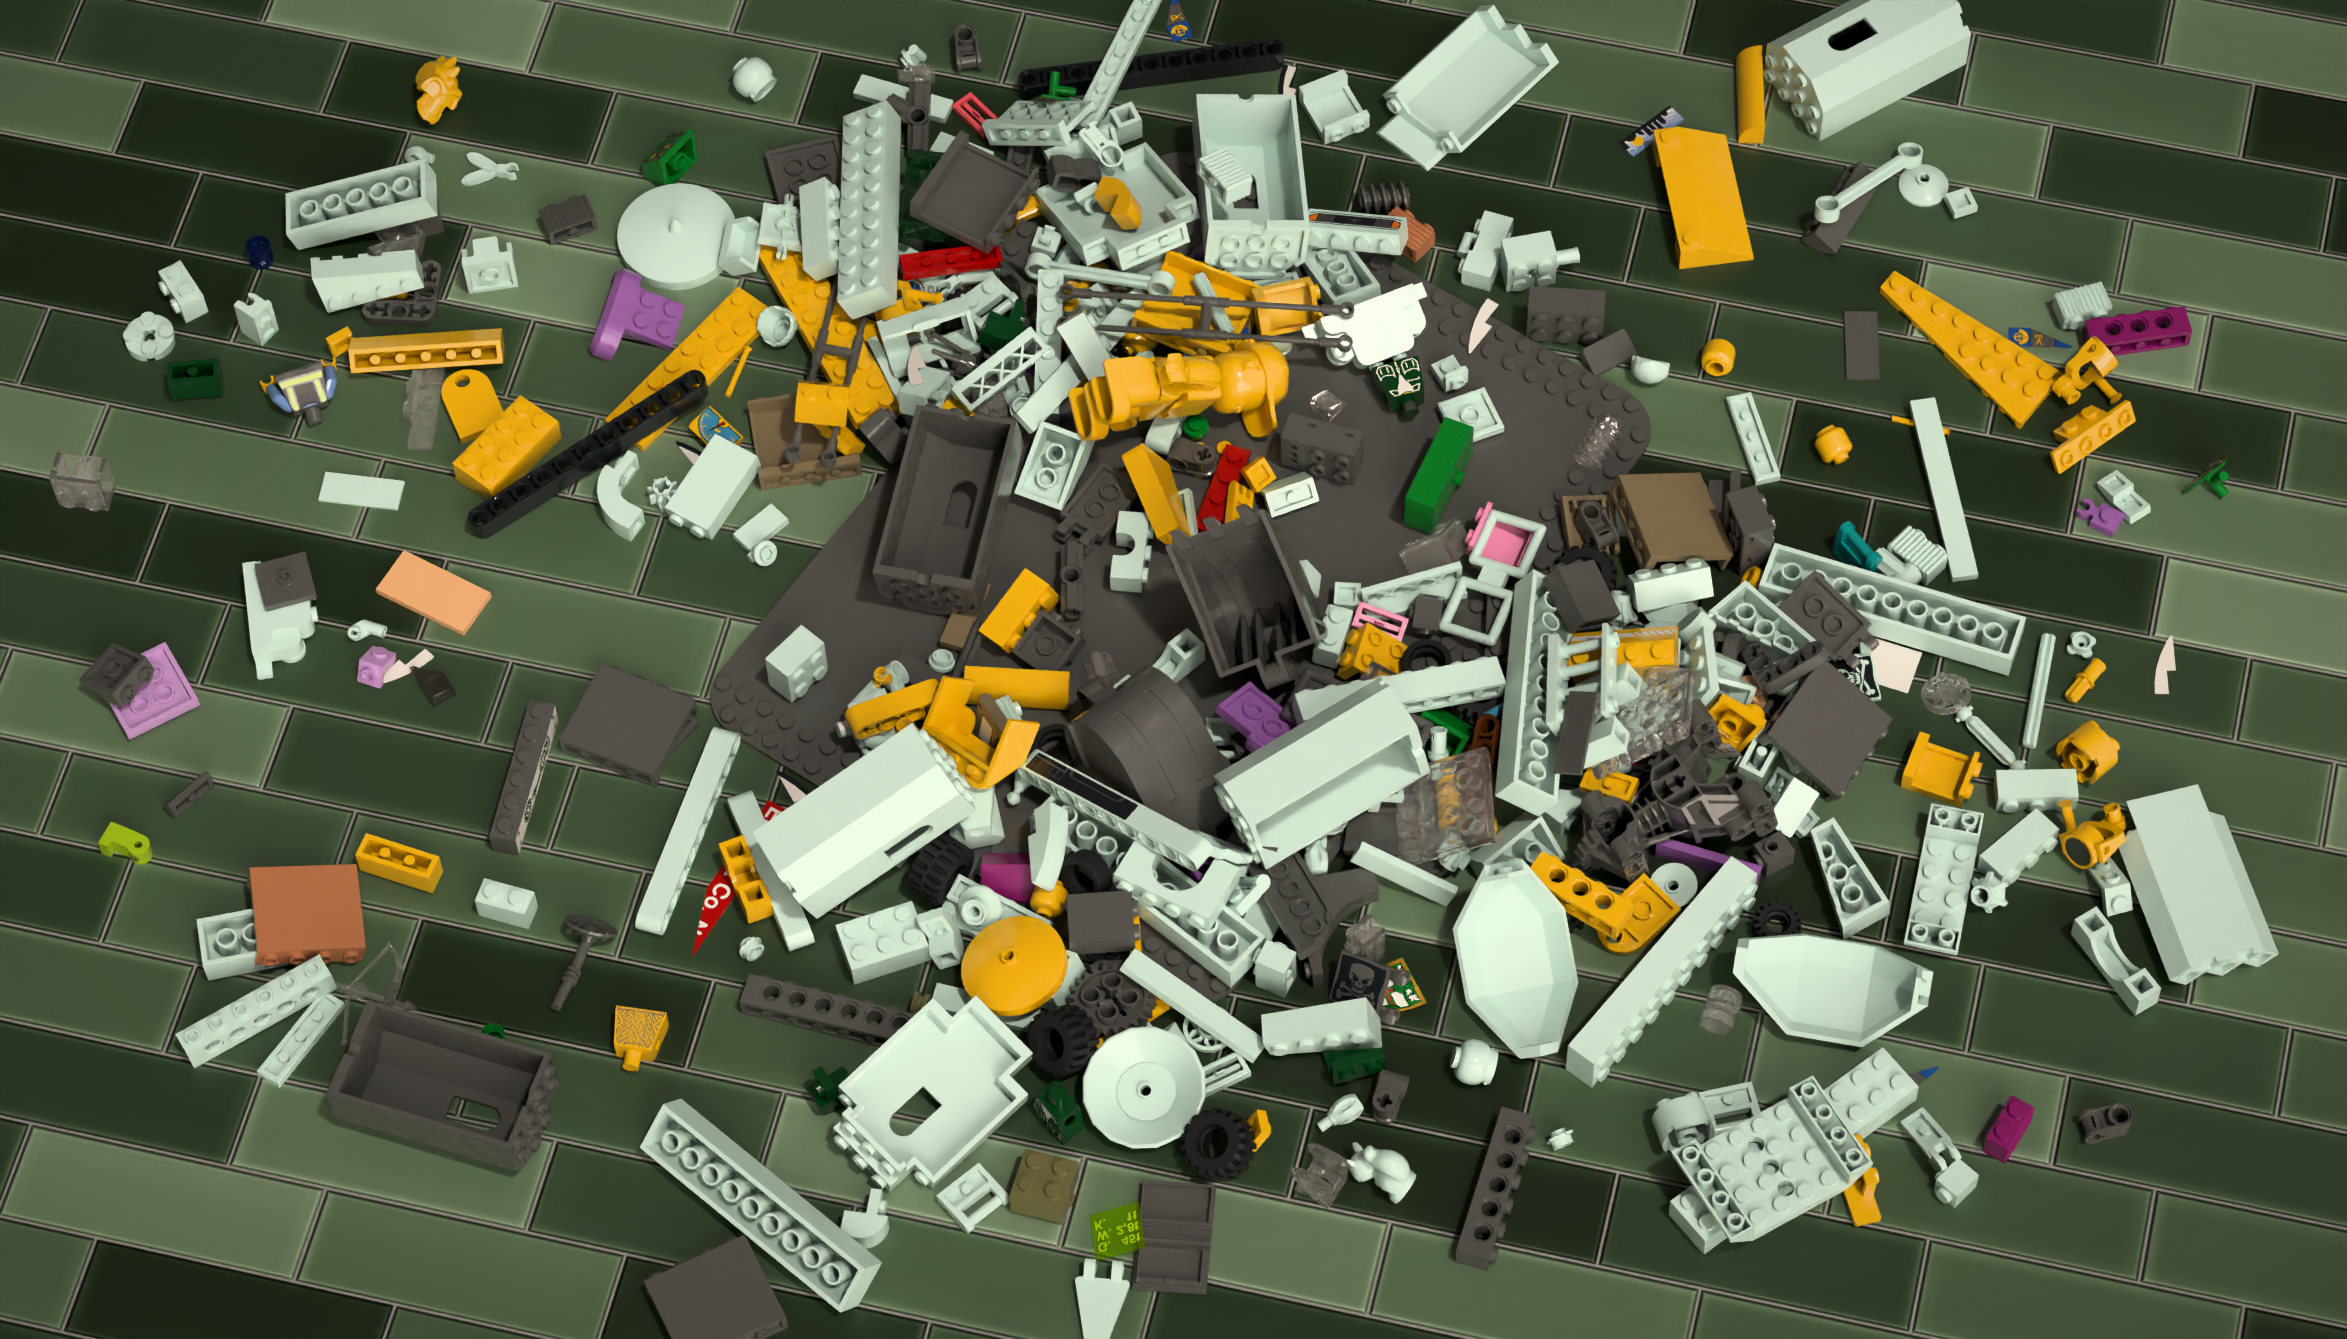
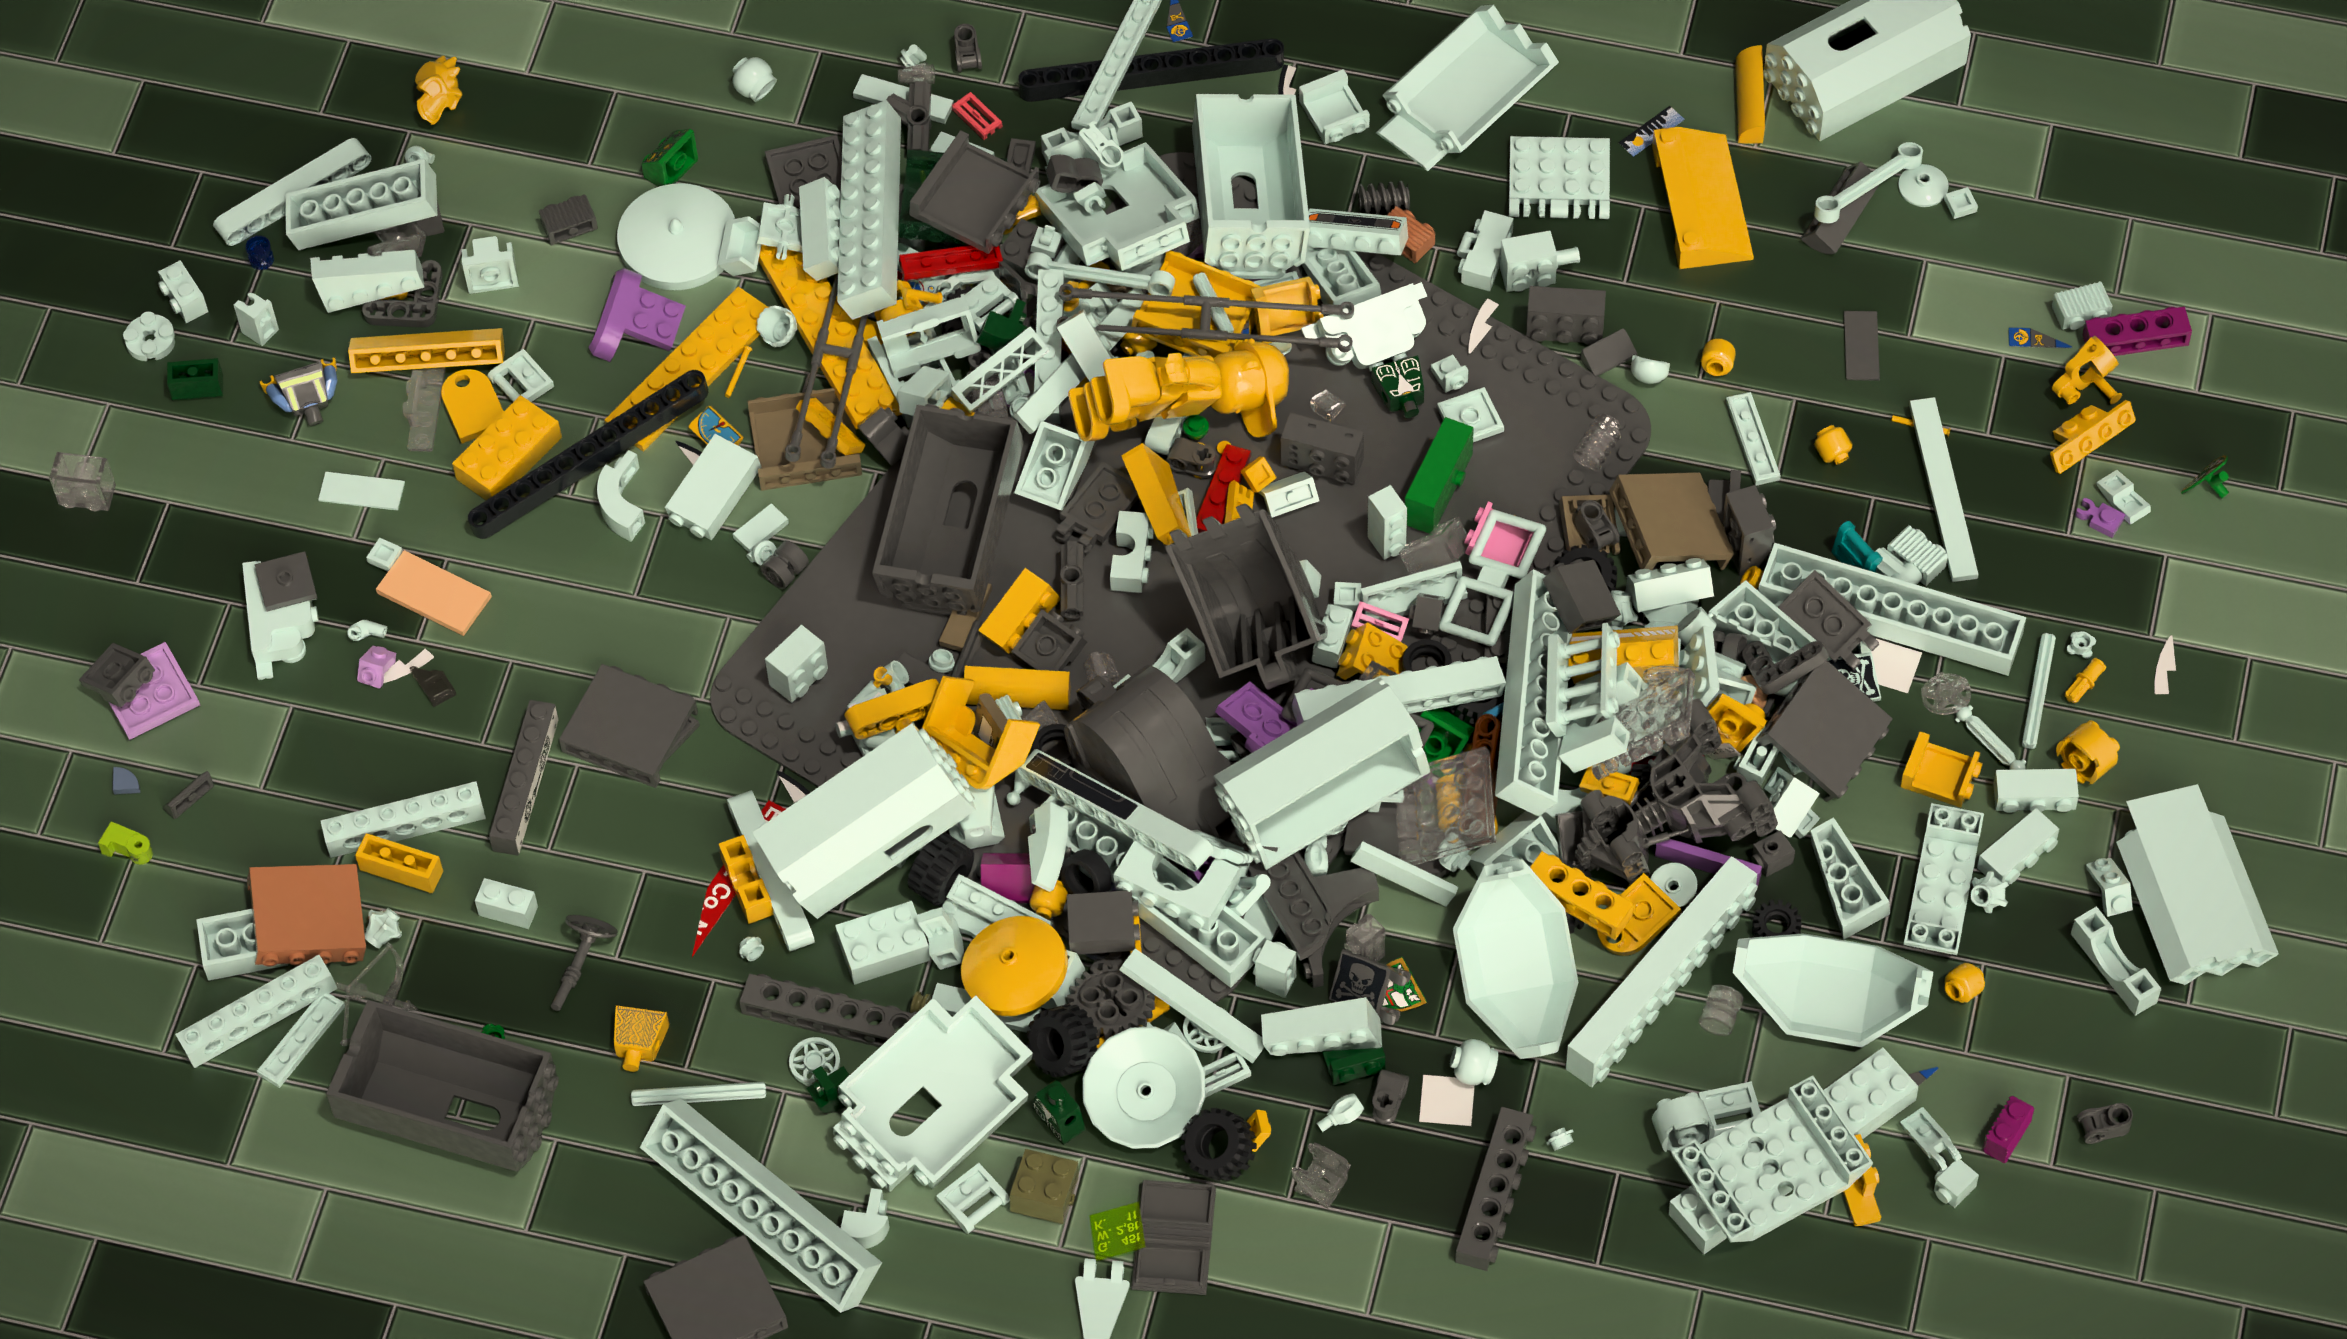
yellow tile [325,326,353,358] -> none
light aqua piece [461,152,519,186] -> none
light aqua beam [635,727,741,935] -> none
light aqua gear [647,476,678,510] -> none
yellow slope [794,380,850,427] -> none
white sticker [908,345,926,386] -> none
dark grey plant [918,331,976,378] -> none
light aqua piece [958,885,1003,931] -> none
light aqua fence [982,101,1096,146] -> none
green shield [1029,71,1078,101] -> none
yellow brick [1094,177,1142,230] -> none
light aqua brick [1197,147,1253,205] -> none
light aqua animal [1342,1142,1416,1204] -> none
light aqua pin [1427,726,1449,782] -> none
dark grey piece [1553,691,1599,775] -> none
yellow wing [1879,270,2063,429] -> none
yellow piece [2057,799,2127,869] -> none
none -> sand blue tile [113,767,141,795]
none -> light aqua beam [213,138,371,246]
none -> light aqua brick [321,781,486,858]
none -> light aqua rock [364,908,402,949]
none -> light aqua plate [366,538,403,571]
none -> light aqua plate [487,349,554,402]
none -> light aqua axle [631,1082,766,1106]
none -> dark grey wheel [760,540,809,589]
none -> light aqua wheel [789,1037,840,1086]
none -> clear slope [1022,701,1058,732]
none -> light aqua brick [1368,485,1407,560]
none -> white sticker [1419,1075,1474,1126]
none -> light aqua hinge [1509,136,1610,219]
none -> dark grey tile [1555,811,1583,866]
none -> yellow head [1944,963,1985,1003]

